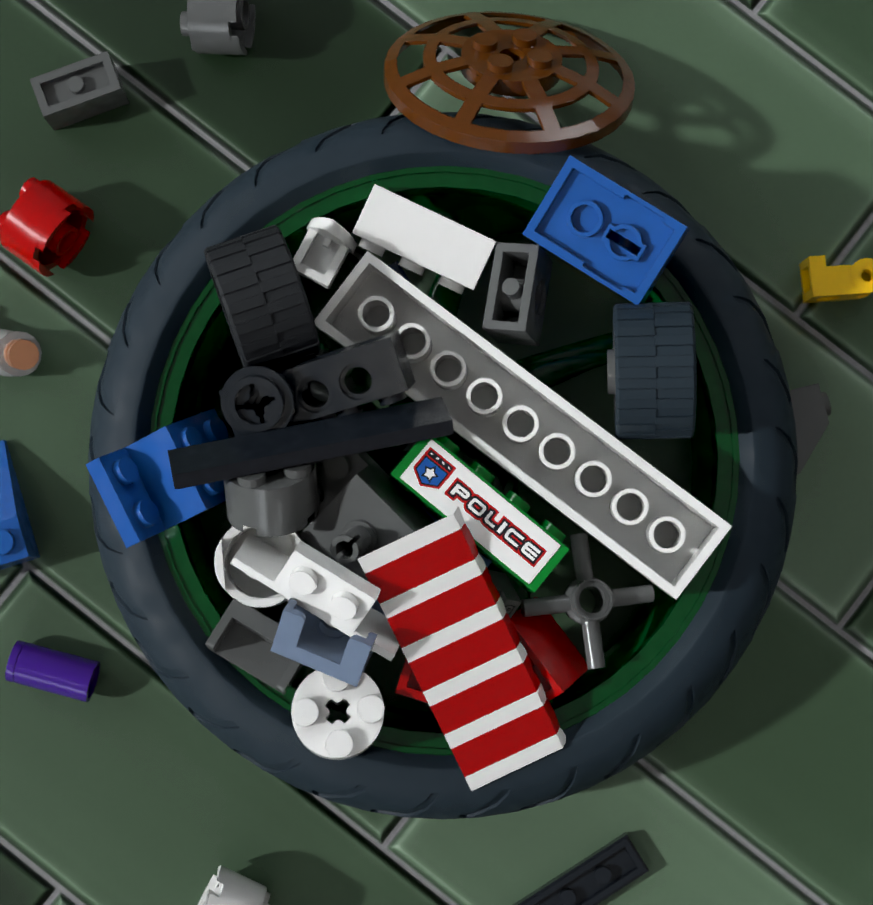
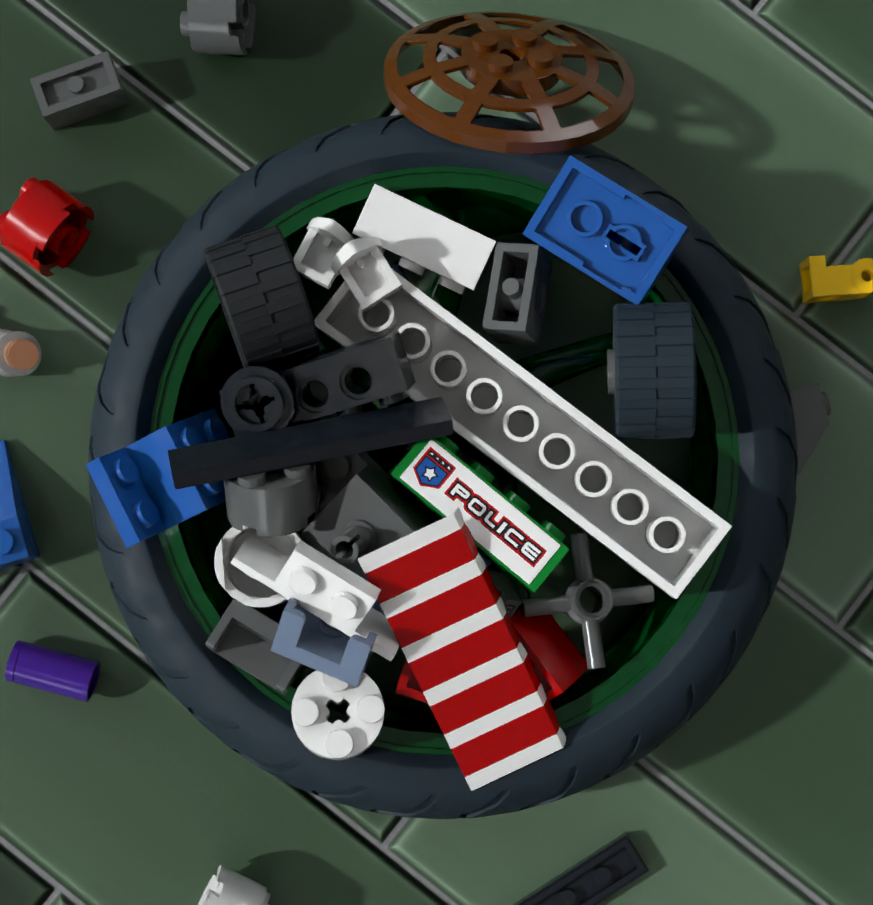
none -> white tile [331,236,403,311]

